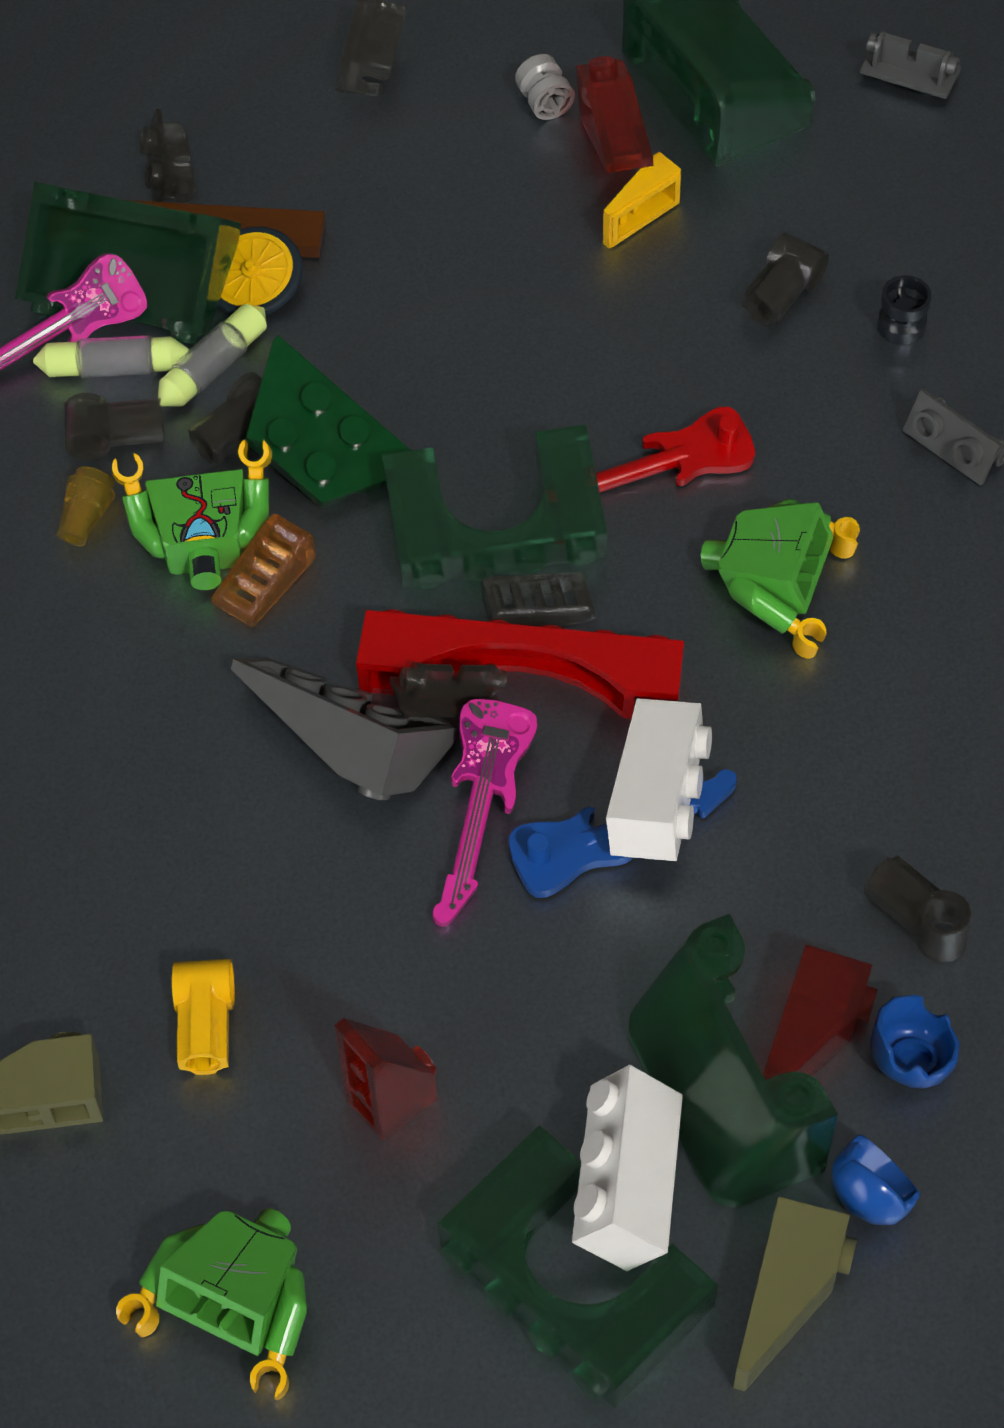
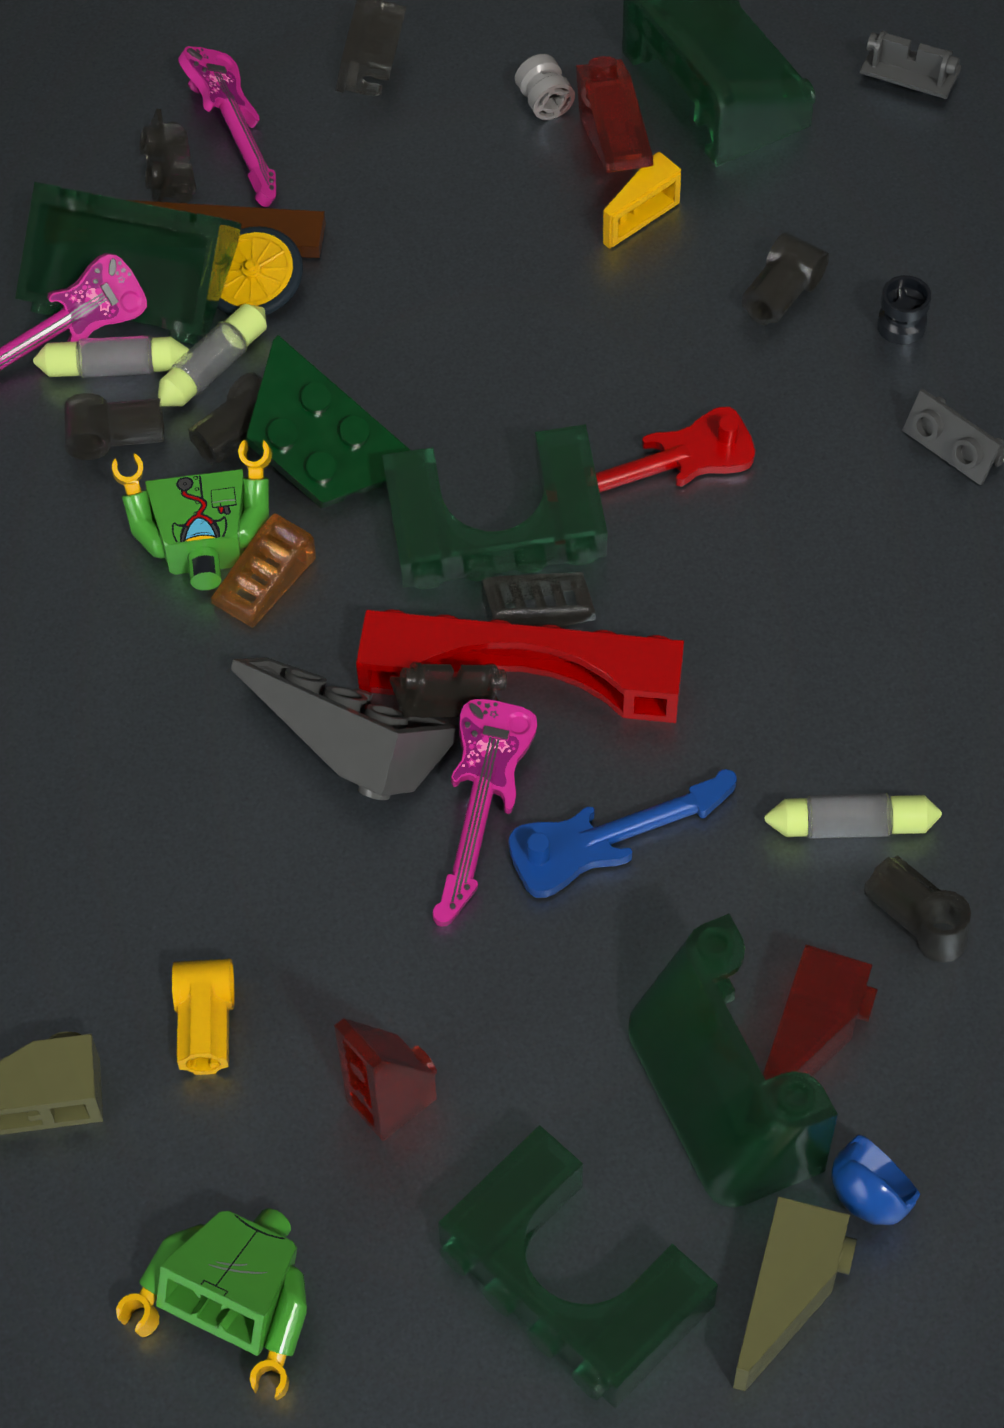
clear yellow cone [57,466,116,546] -> none
white brick [572,1065,683,1271] -> none
white brick [606,698,712,861] -> none
bright green torso [701,499,860,659] -> none
blue hair [870,995,960,1089] -> none
none -> dark pink piece [178,46,276,207]
none -> piece [764,793,942,839]

